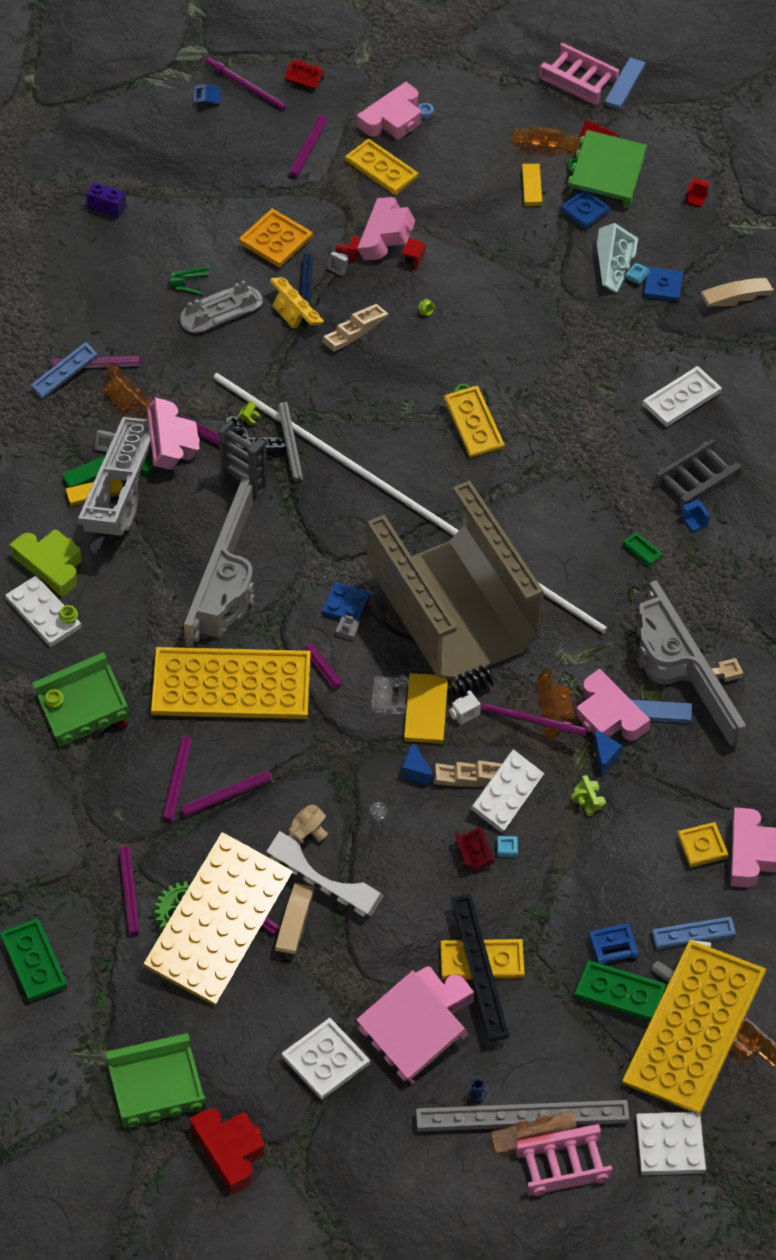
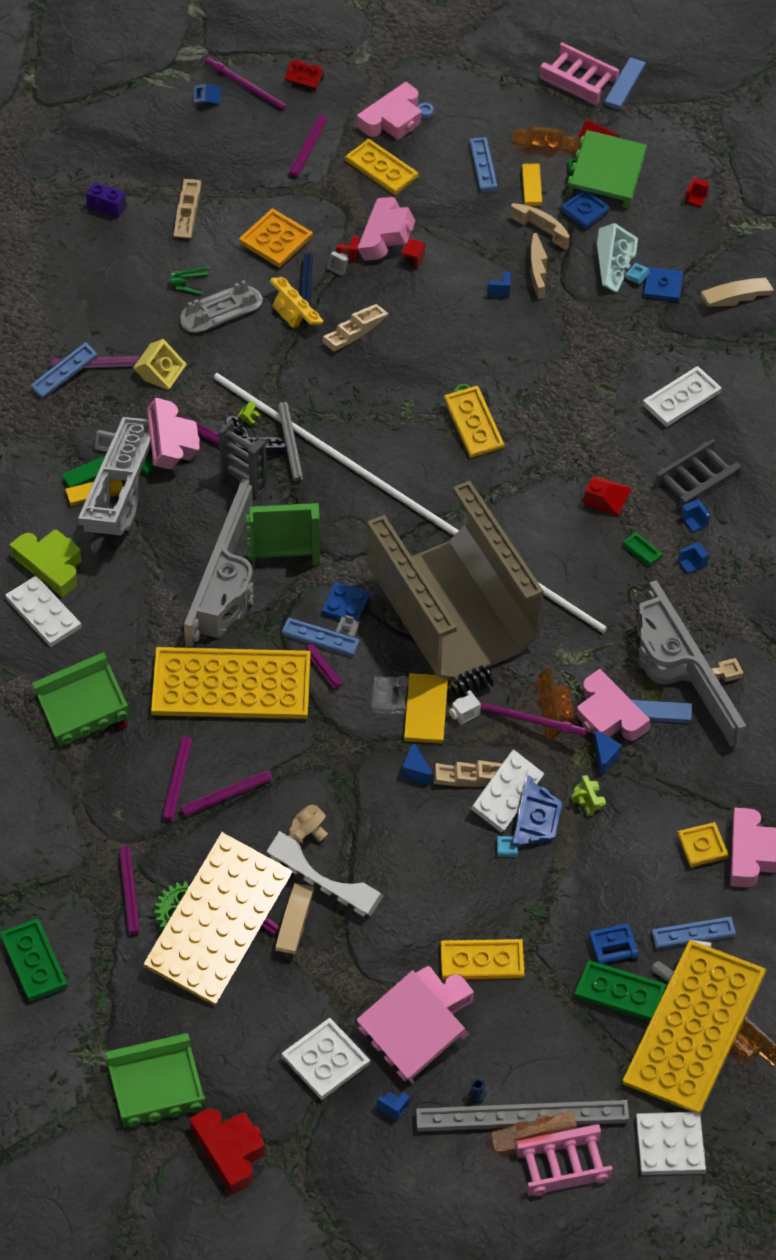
lime plate [45,689,64,708] -> none
lime plate [59,605,78,624] -> none
clear orange bracket [102,363,152,413] -> none
clear plate [370,801,387,821] -> none
lime plate [418,299,435,316] -> none
black plate [451,894,509,1042] -> none
dark red bracket [455,827,495,873] -> none
none -> light yellow slope [133,339,187,390]
none -> tan slope [174,179,202,239]
none -> bright green panel [246,503,320,568]
none -> medium blue tile [282,618,360,658]
none -> blue panel [377,1092,410,1122]
none -> medium blue tile [469,137,498,193]
none -> blue panel [488,272,510,297]
none -> tan slope [510,204,569,250]
none -> wing [511,776,562,846]
none -> tan slope [530,233,548,300]
none -> red slope [584,476,632,517]
none -> blue panel [678,542,708,574]

